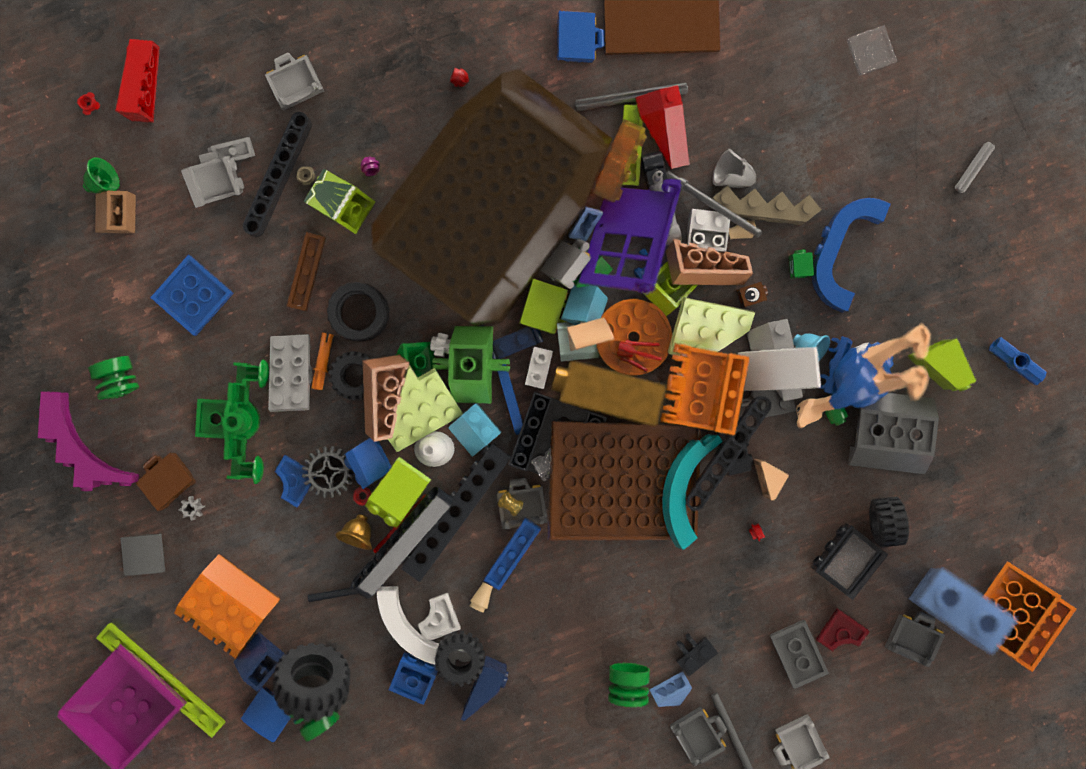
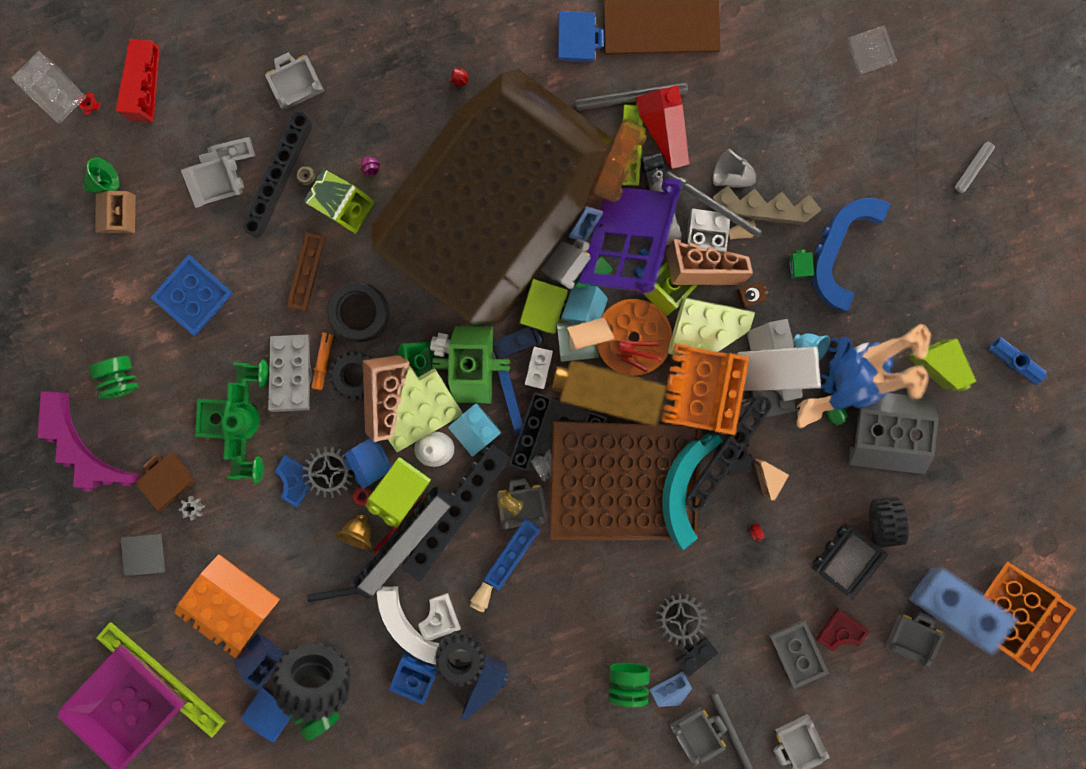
none -> clear slope [11,51,86,124]
none -> dark grey gear [655,593,708,647]

